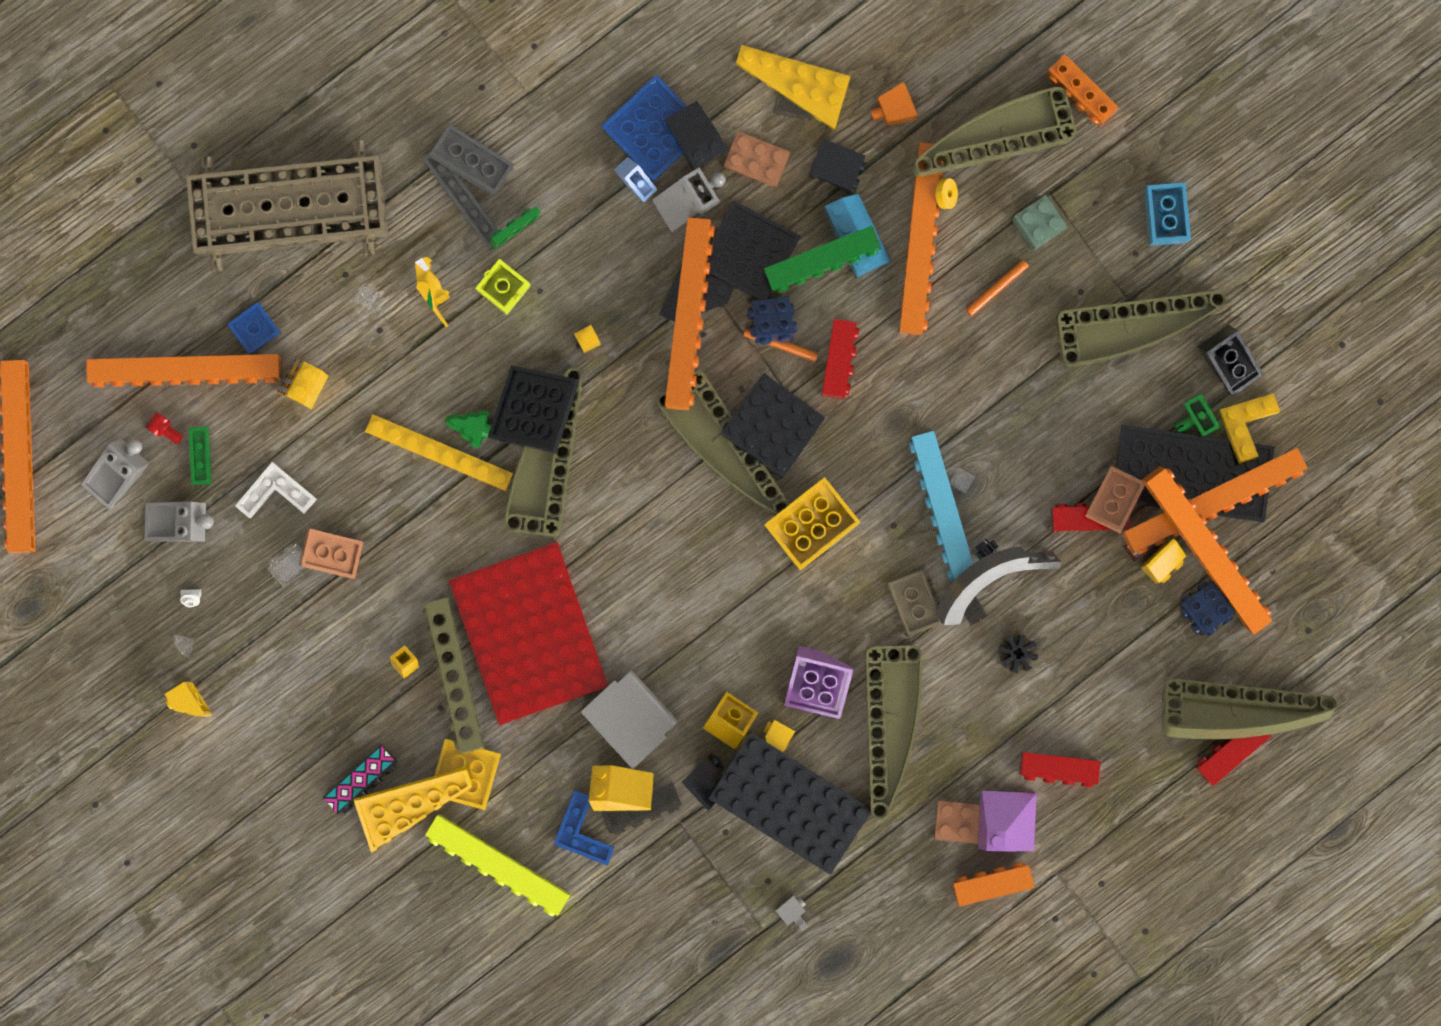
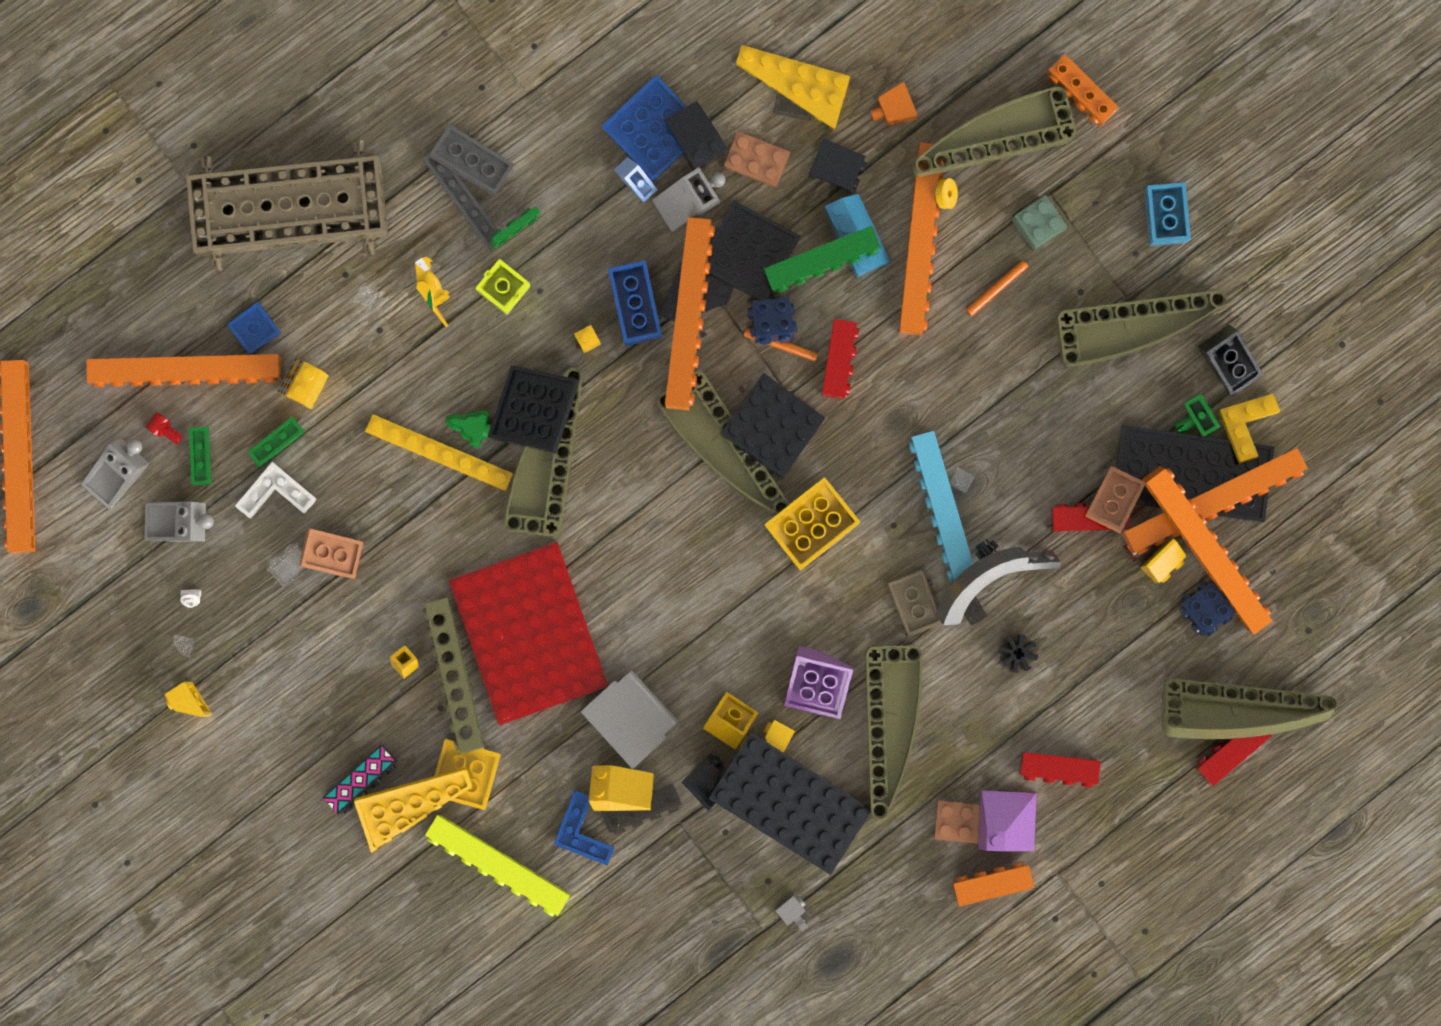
none -> green plate [247,416,305,467]
none -> blue brick [608,261,662,346]

